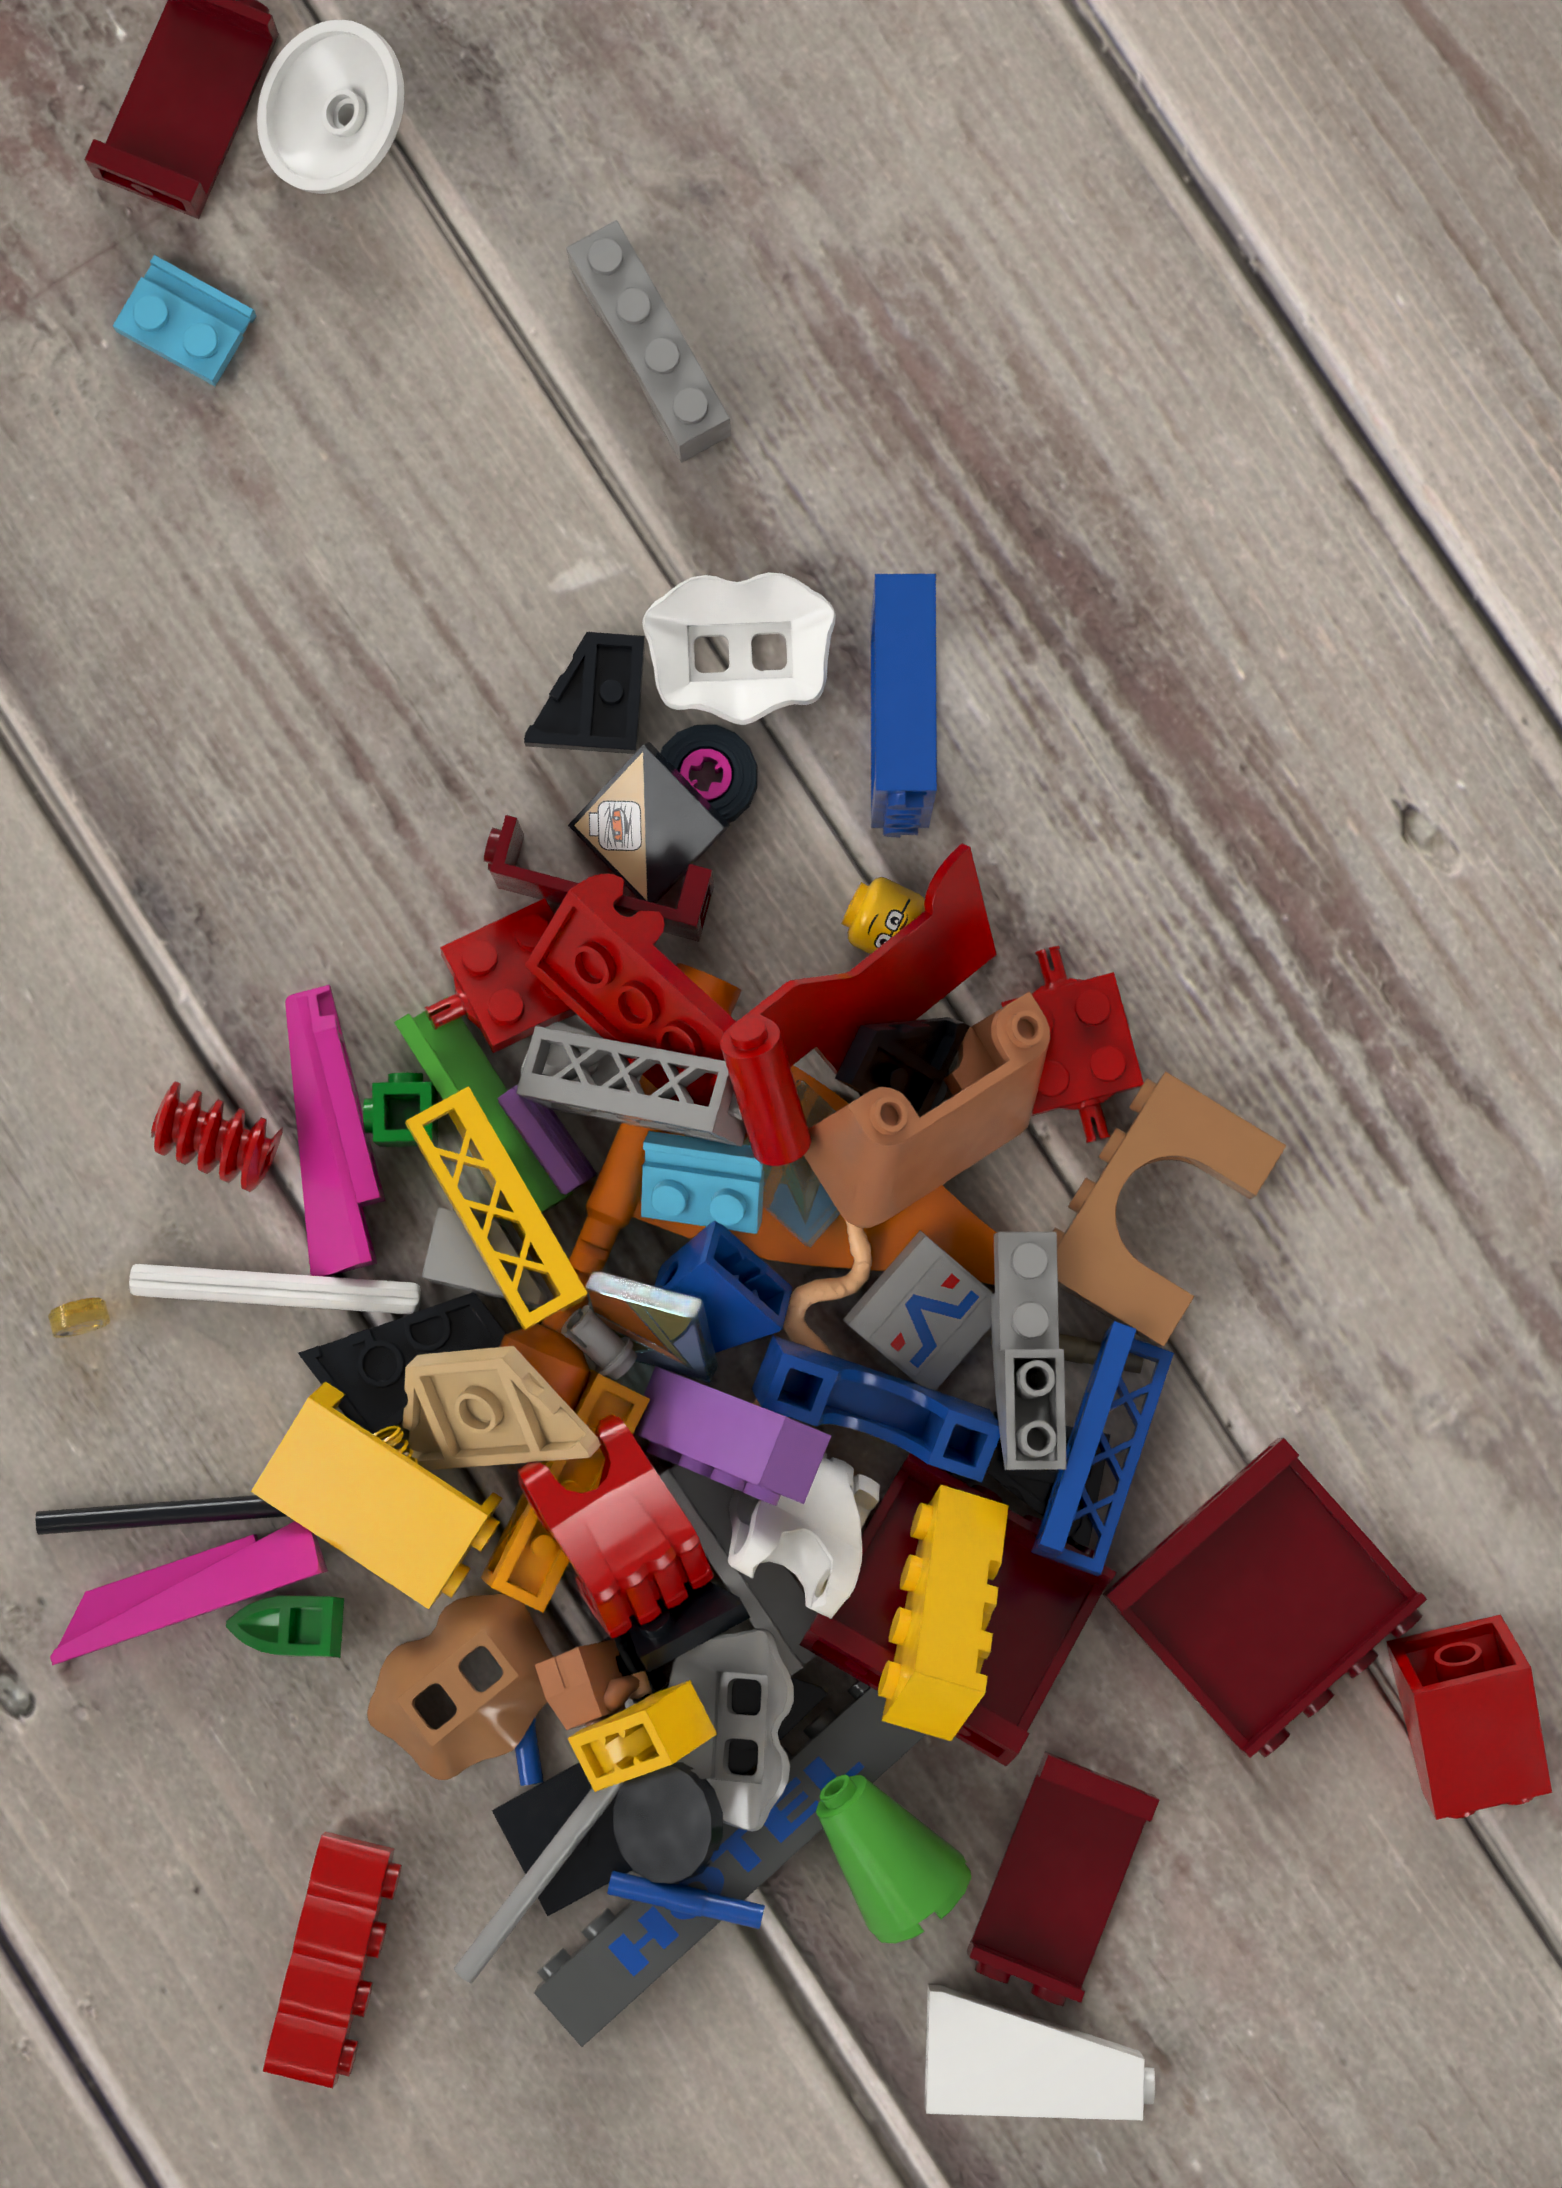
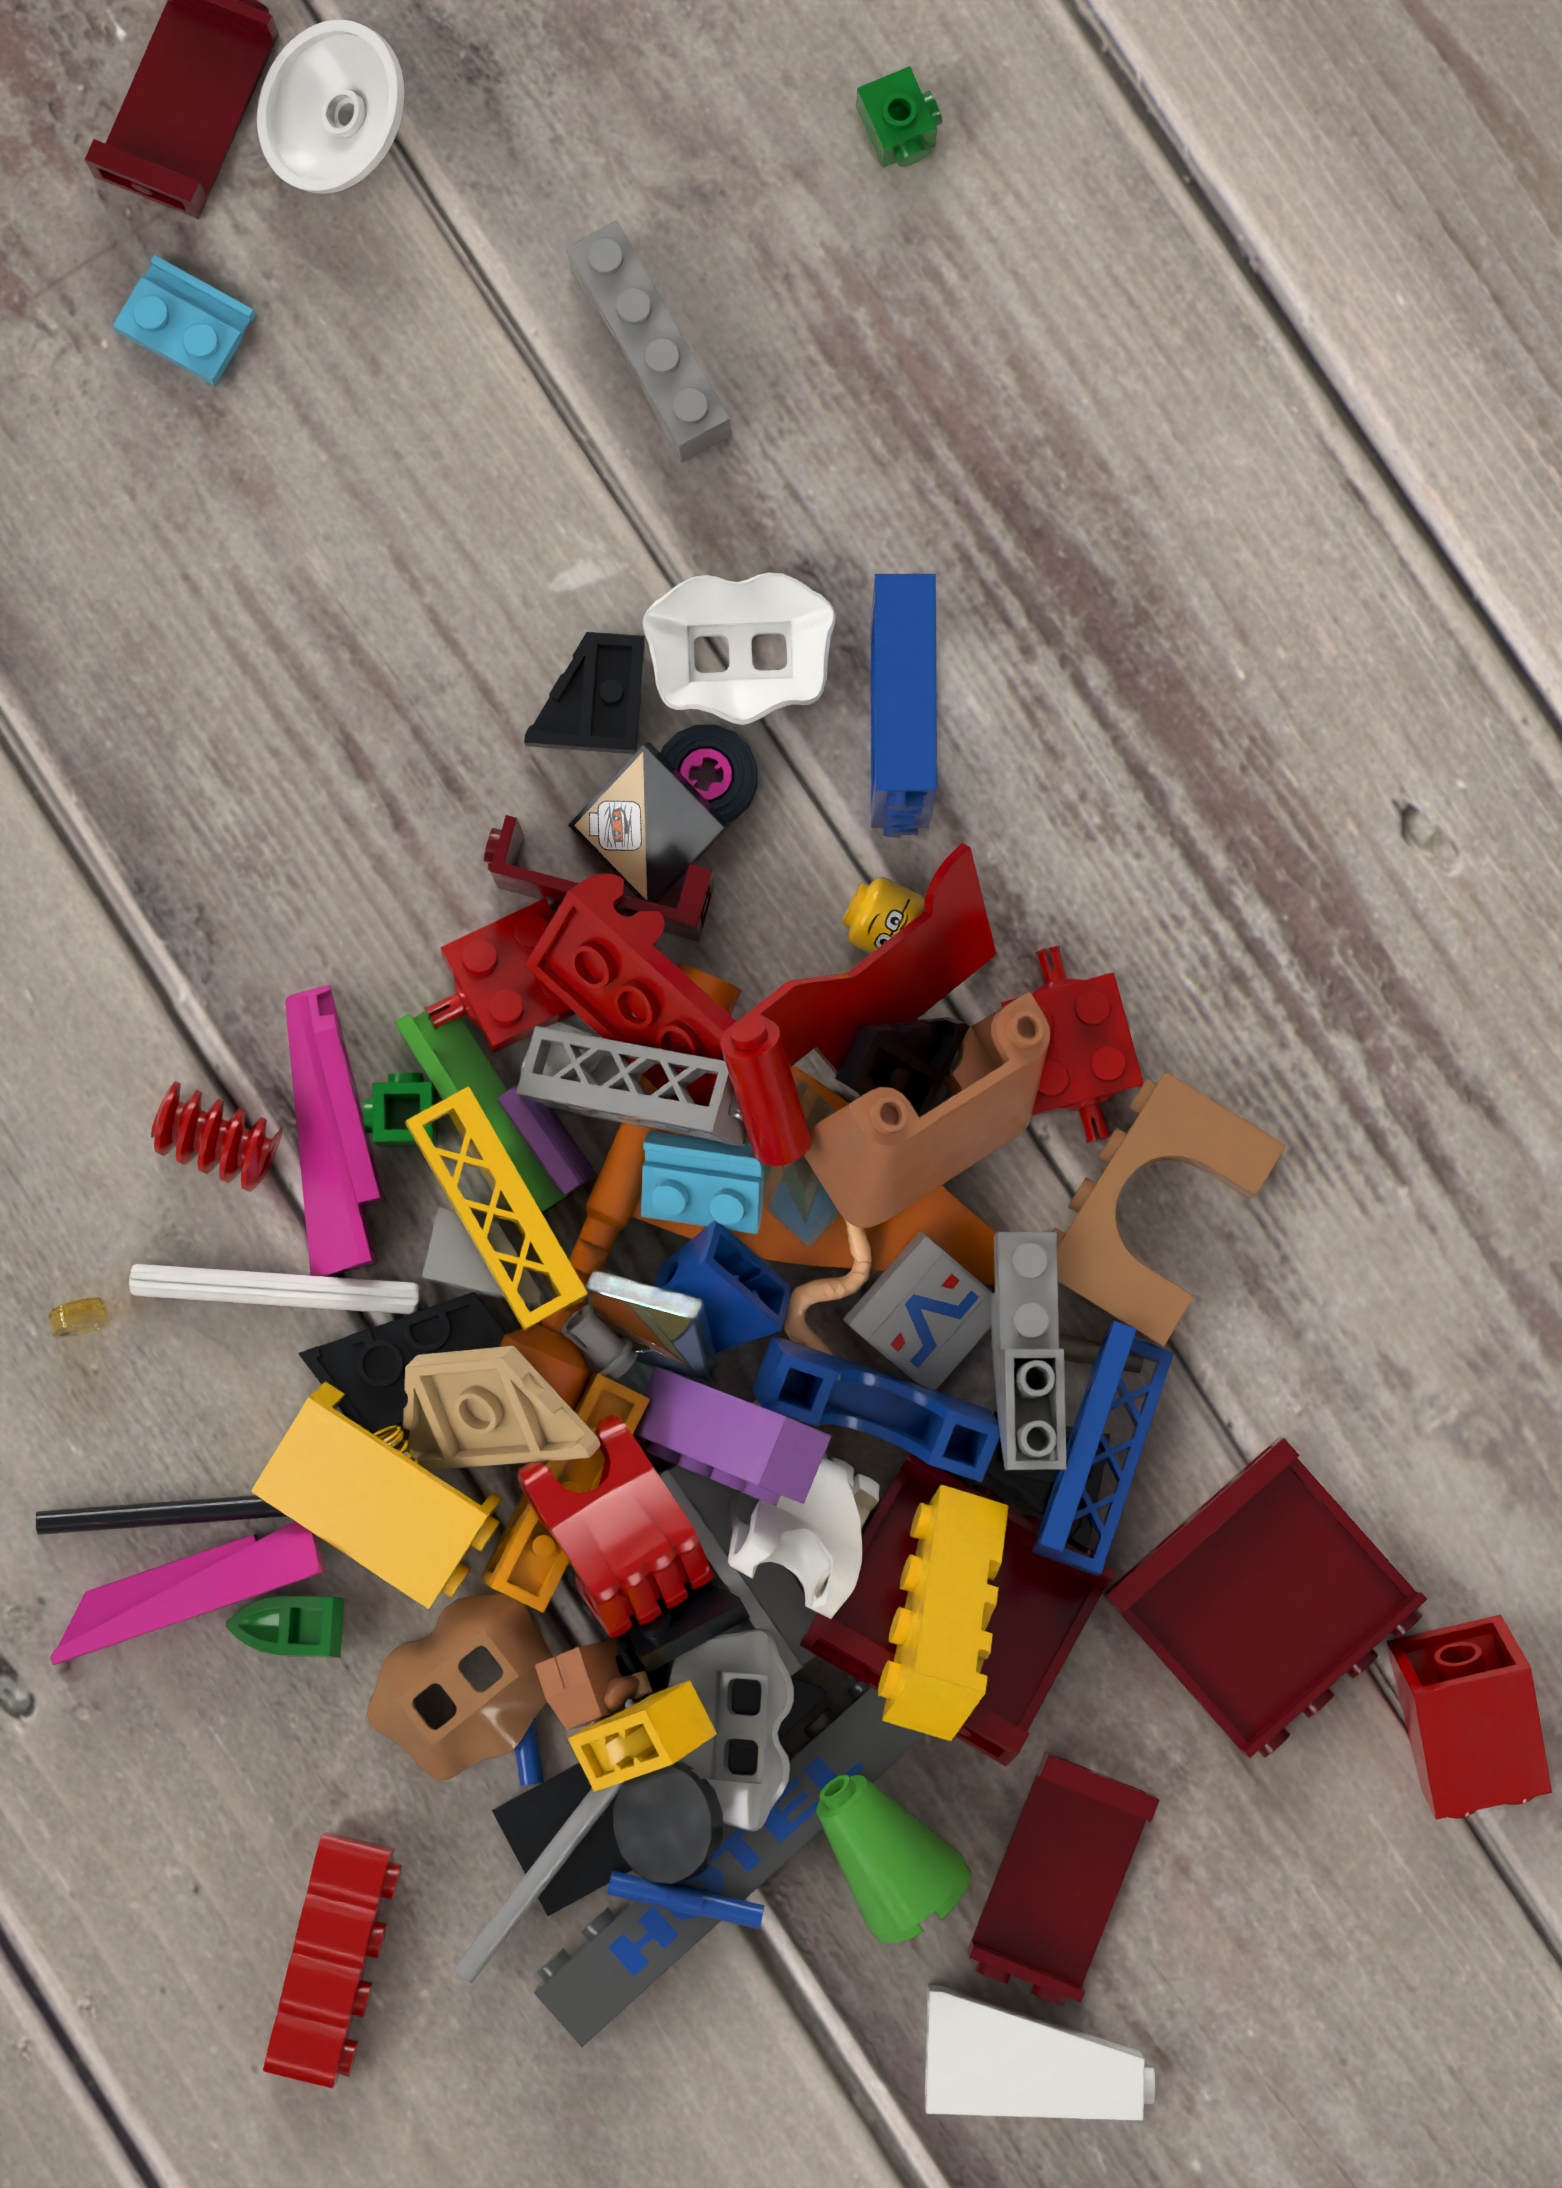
none -> green brick [856,66,942,168]

